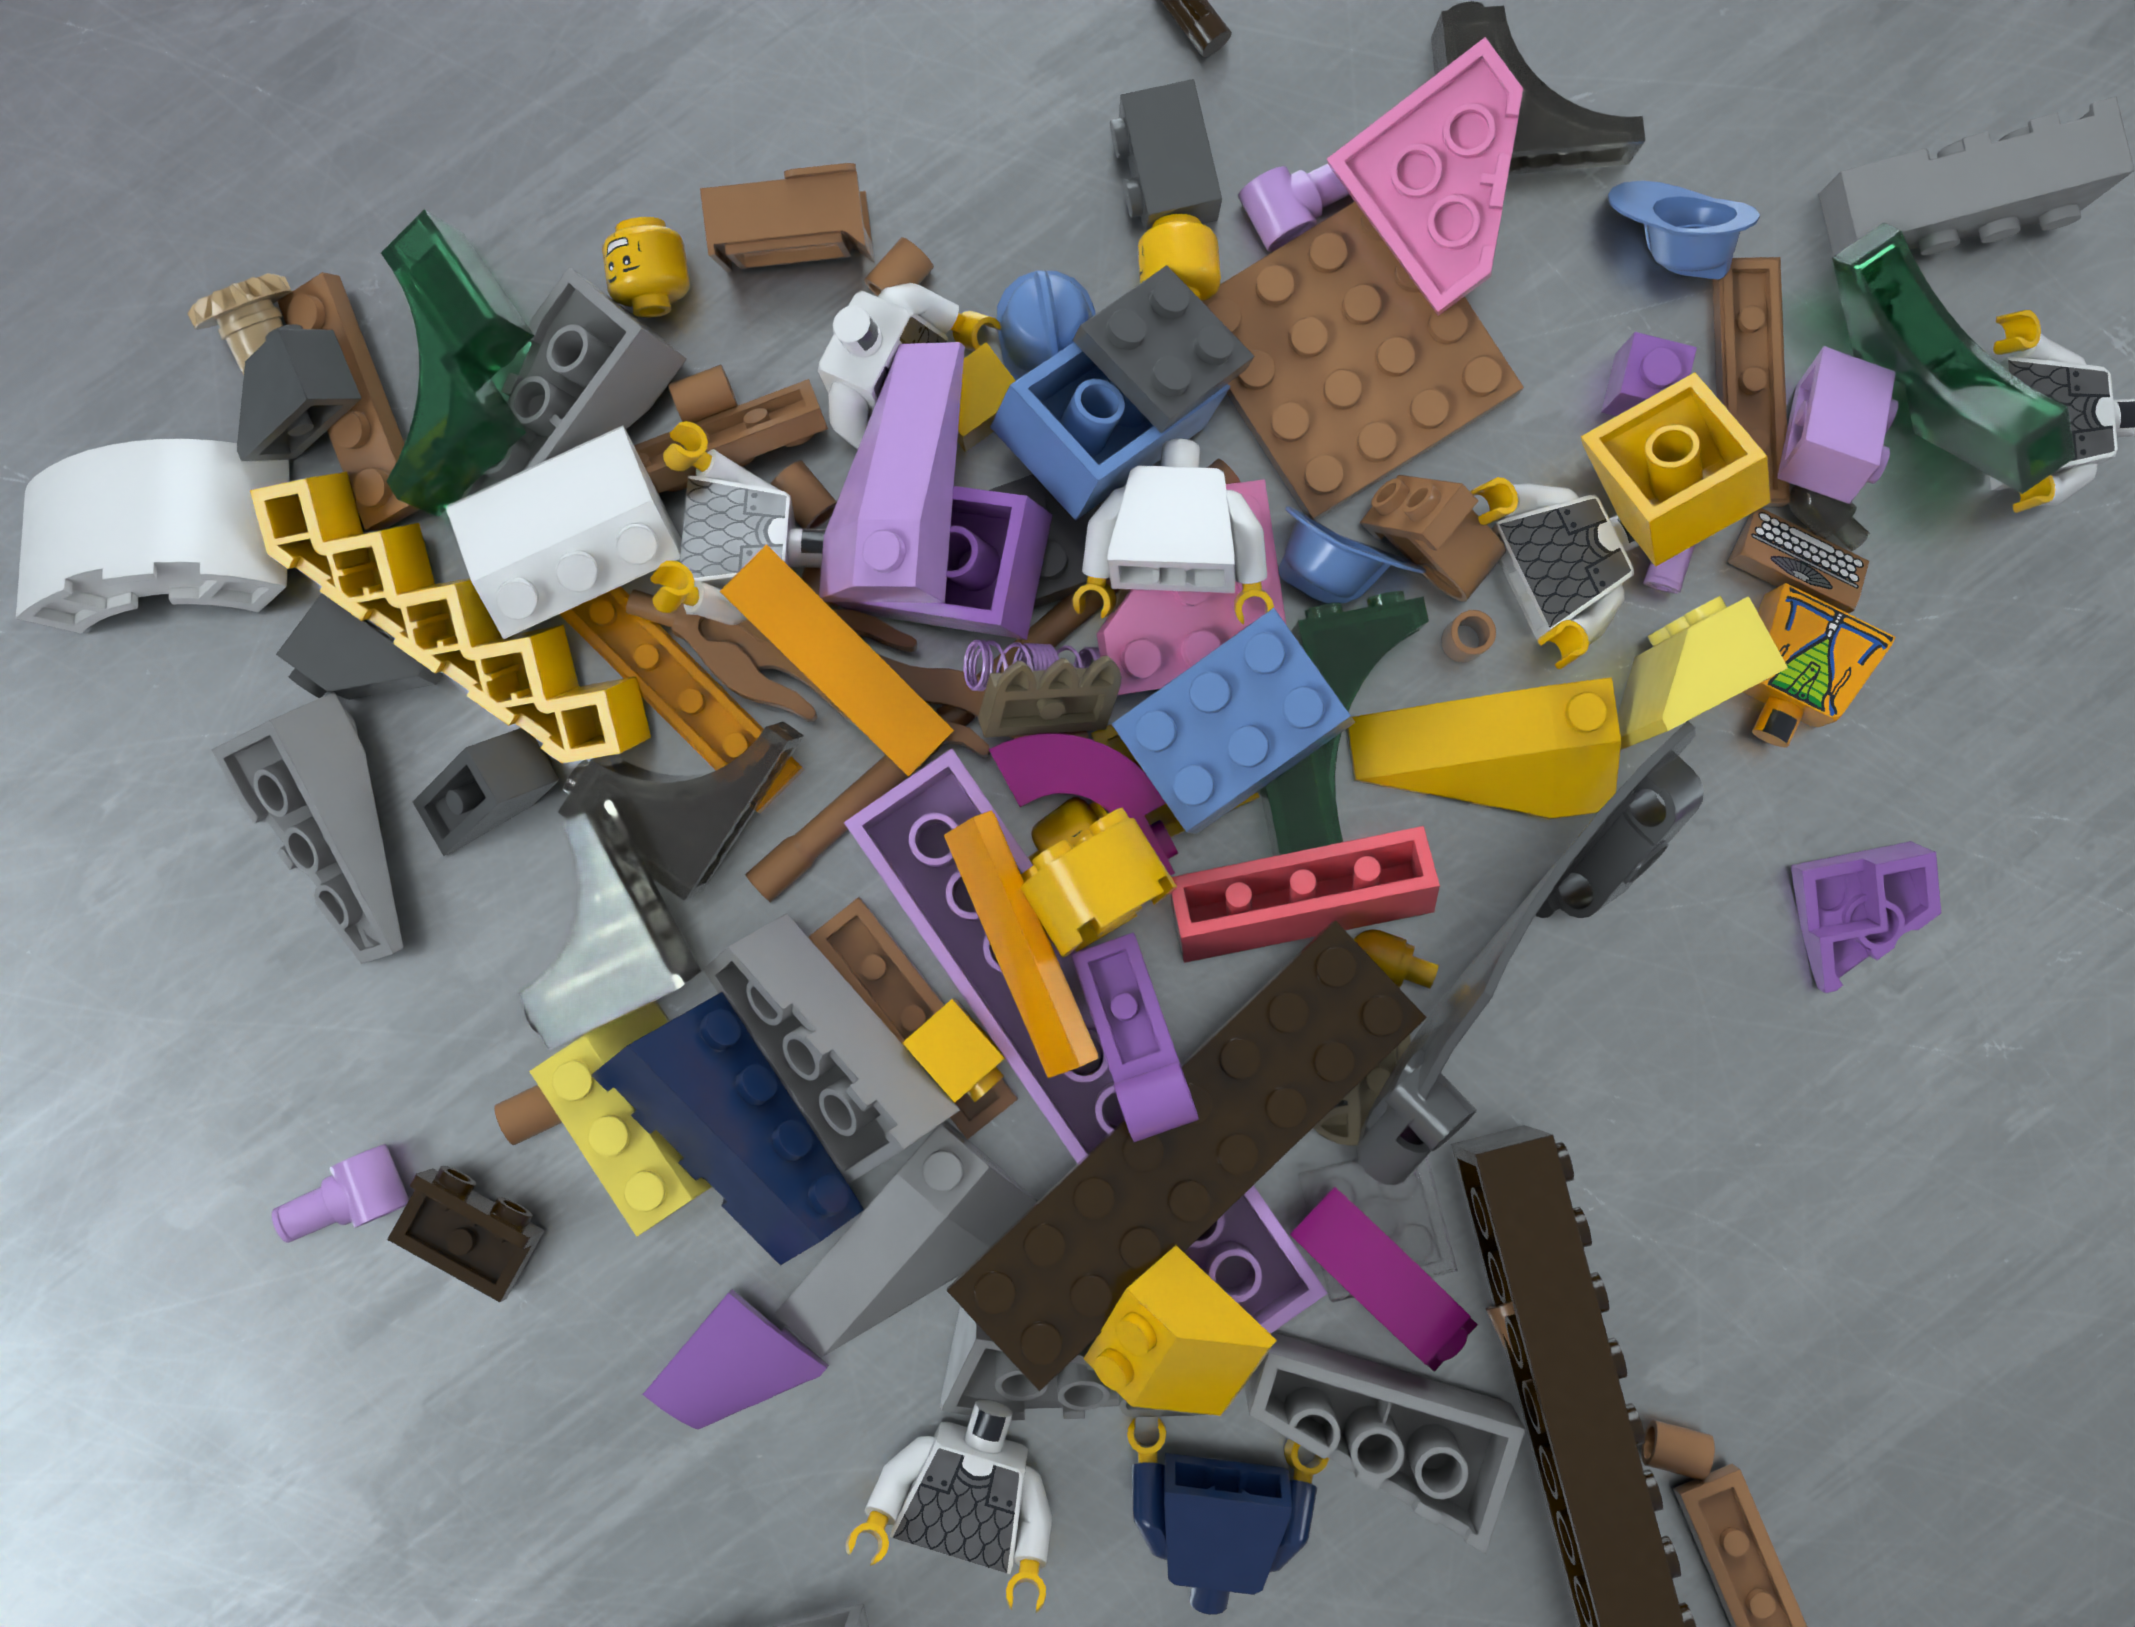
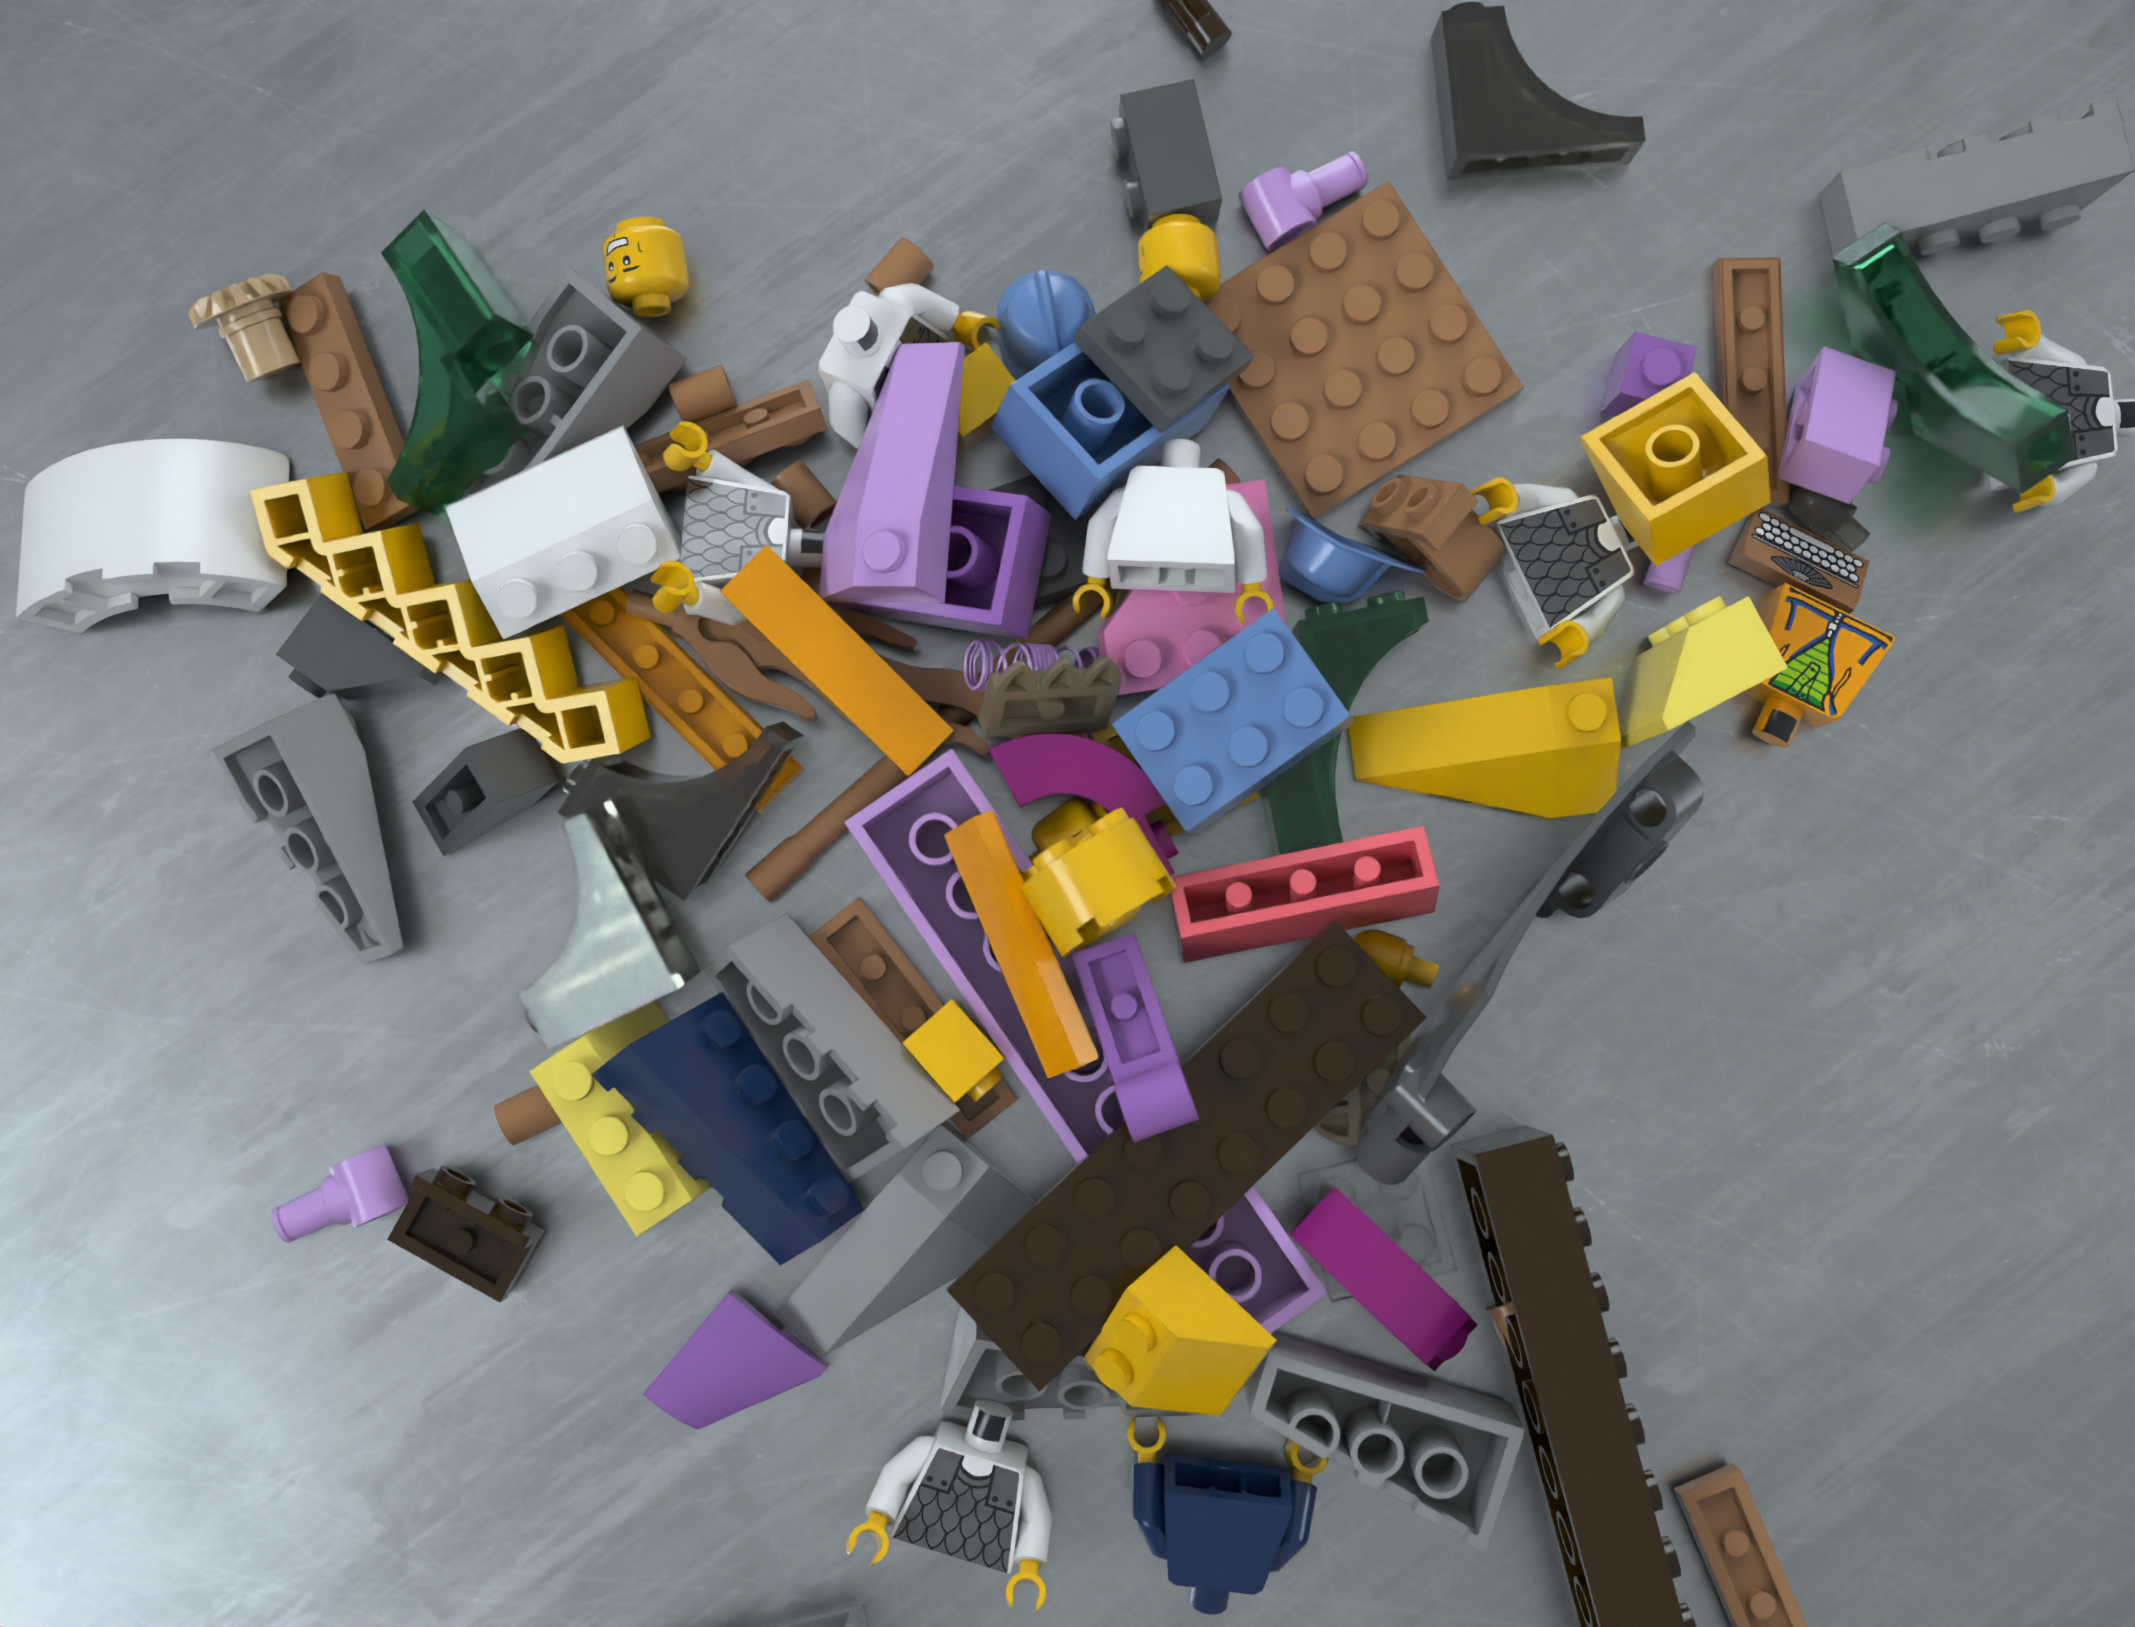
dark grey slope [237,324,362,461] -> none
medium nougat piece [700,163,875,272] -> none
bright pink plate [1327,37,1523,316] -> none
medium nougat hinge [1441,610,1496,663] -> none
medium blue piece [1608,181,1760,280] -> none
medium nougat hinge [1641,1420,1715,1480] -> none
medium lavender slope [1791,841,1941,993] -> none

